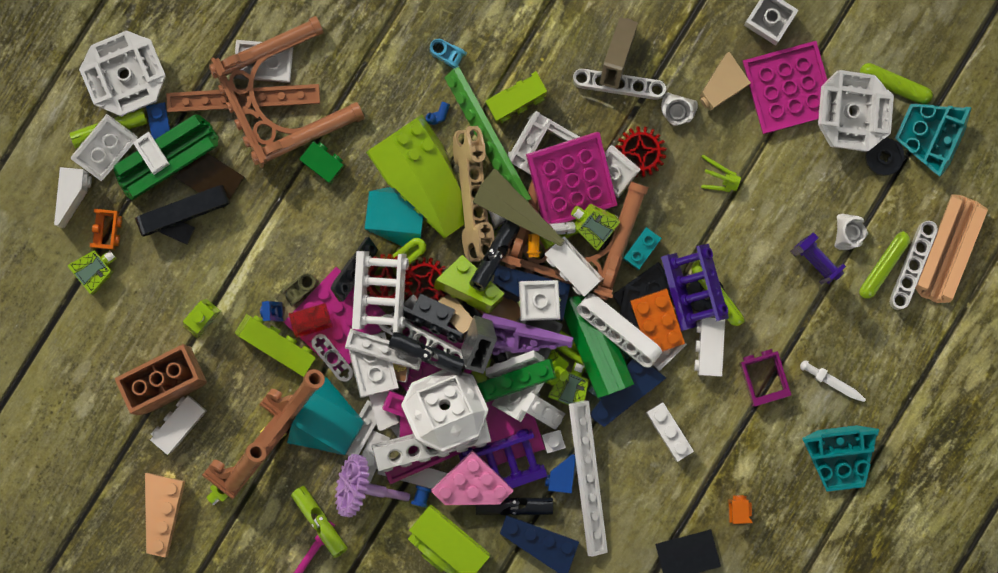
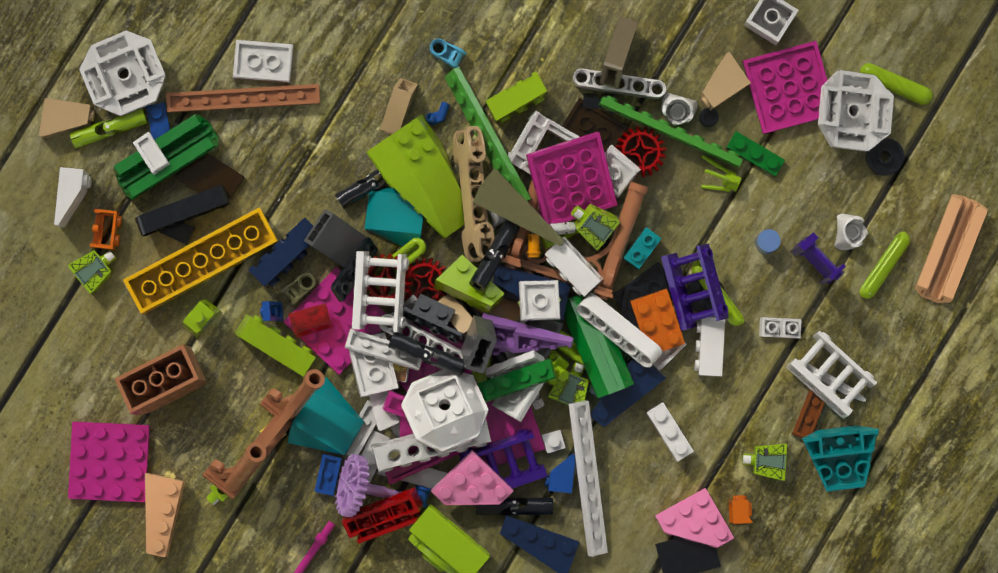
white plate [71,114,137,182] -> none
white brick [150,396,207,455] -> none
nougat arch [209,16,365,168] -> none
lime piece [291,486,348,558] -> none
green brick [299,141,344,185] -> none
light grey beam [312,334,353,382] -> none
white plate [521,392,565,430] -> none
magenta window [739,349,791,407] -> none
white beam [889,221,938,310] -> none
teal wedge [895,104,972,177] -> none
none -> tan slope [39,98,95,139]
none -> dark pink plate [68,422,150,502]
none -> yellow brick [123,207,279,315]
none -> dark blue wedge [248,218,313,289]
none -> dark grey brick [304,209,366,268]
none -> blue plate [314,454,342,496]
none -> black piece [335,169,386,209]
none -> red brick [342,487,423,544]
none -> tan slope [380,78,418,135]
none -> dark brown tile [562,98,628,152]
none -> black piece [583,93,616,114]
none -> bright green plate [598,95,743,168]
none -> bright pink plate [655,488,734,548]
none -> black tile [699,108,719,127]
none -> green plate [726,131,785,177]
none -> torso [742,444,787,481]
none -> medium blue piece [755,229,781,254]
none -> white slope [759,317,801,339]
none -> white fence [786,331,877,419]
none -> dark orange tile [792,389,825,438]

